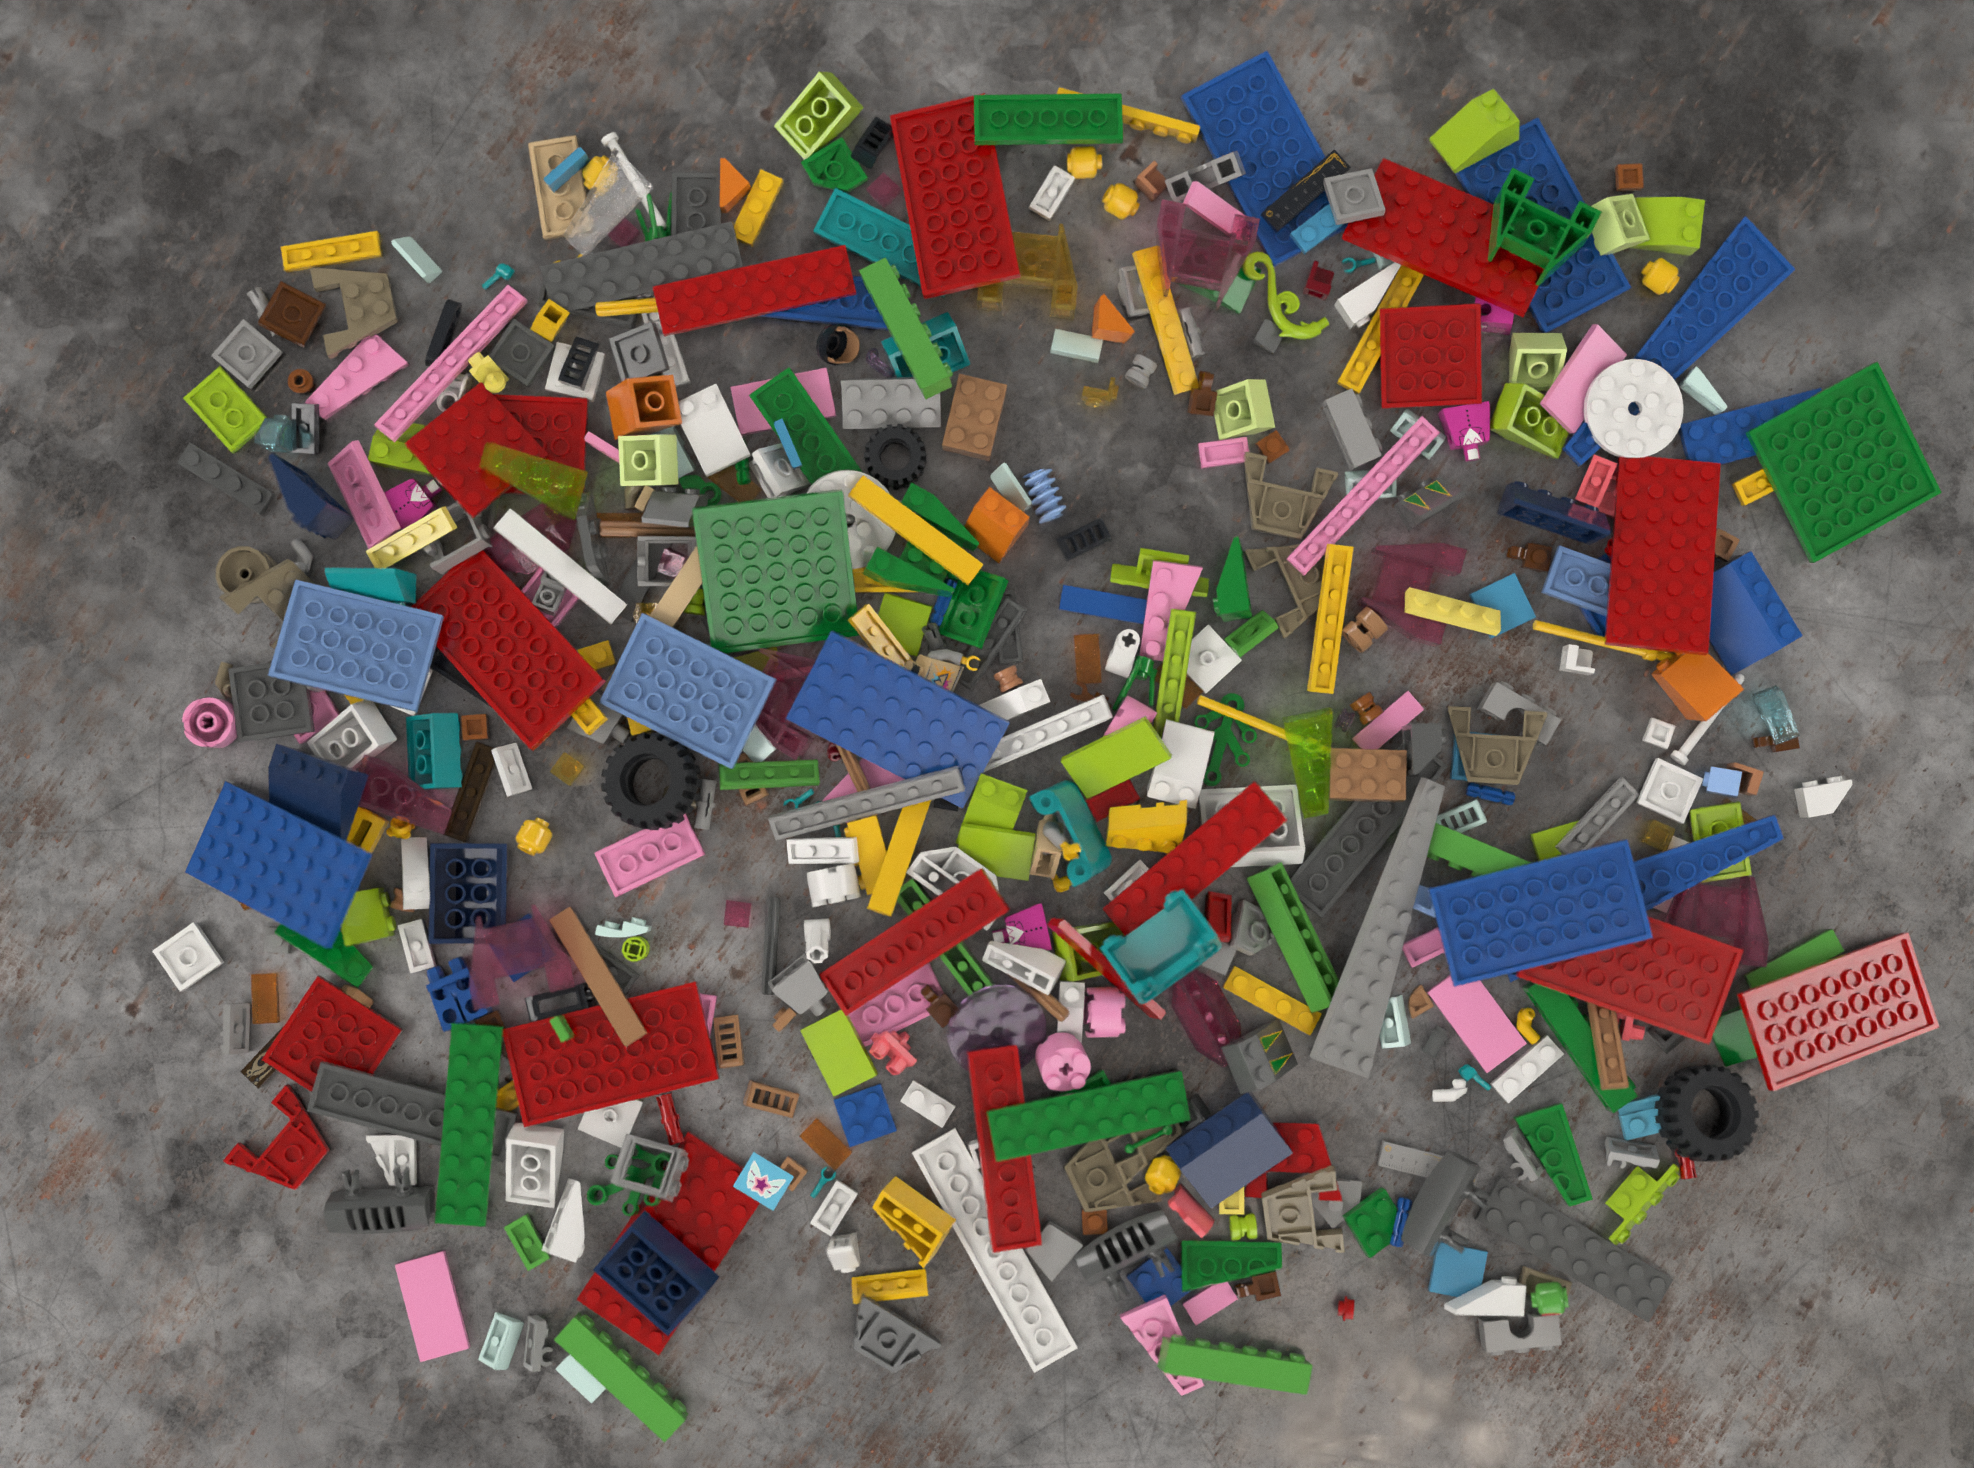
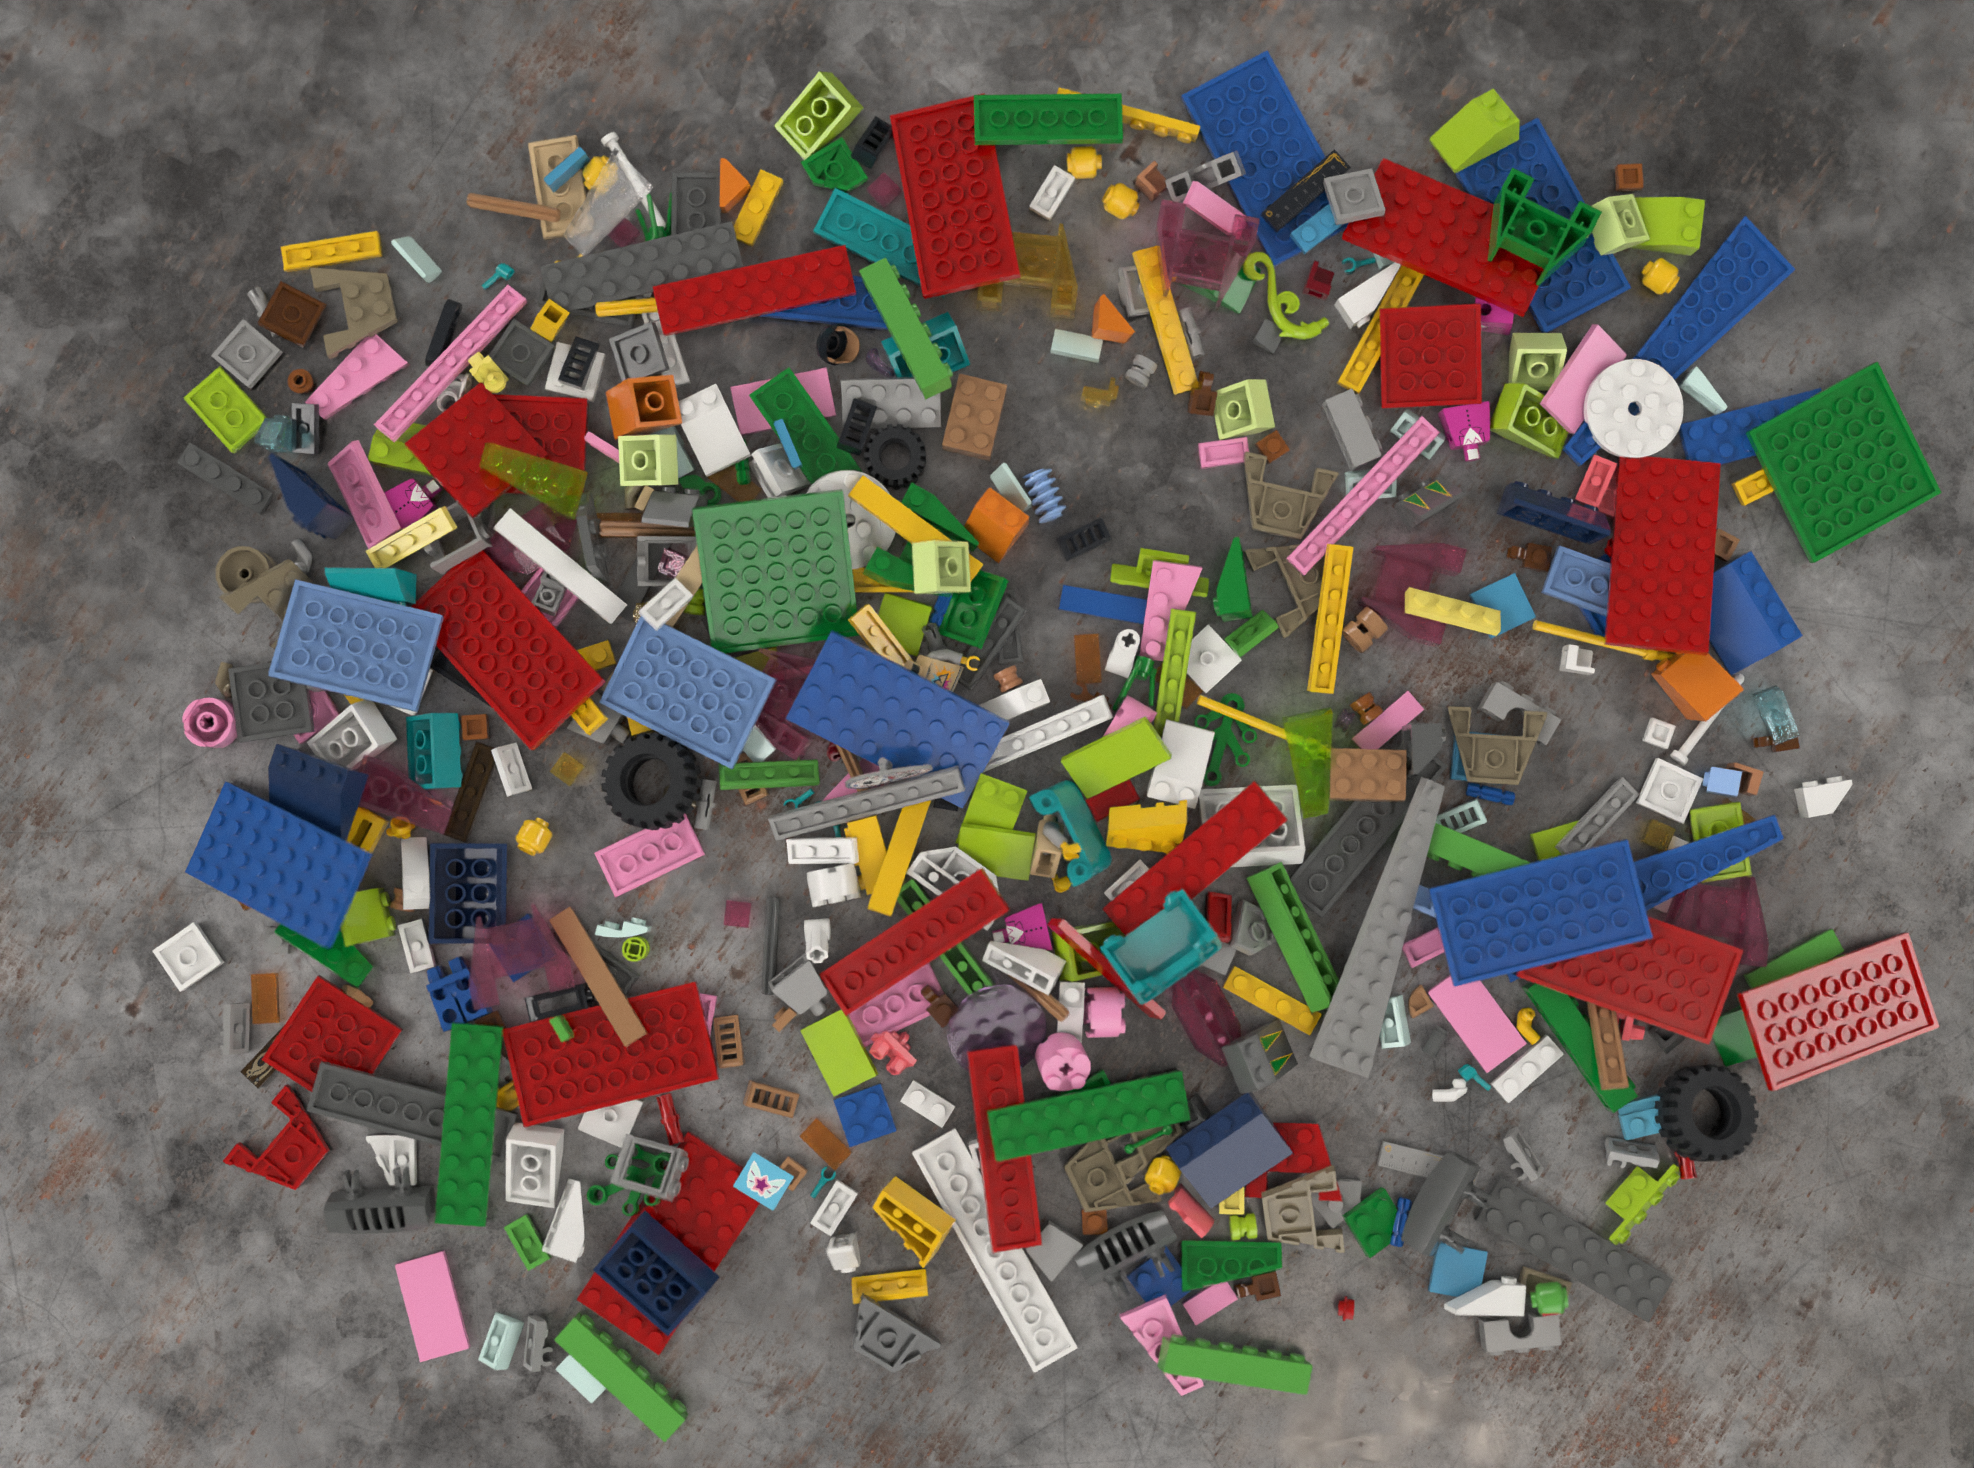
green wing [1513,1103,1593,1207] -> none
none -> medium nougat axle [467,193,561,222]
none -> white plate [639,578,693,631]
none -> black slope [837,398,877,456]
none -> shield [845,758,933,789]
none -> yellowish green slope [912,541,971,594]

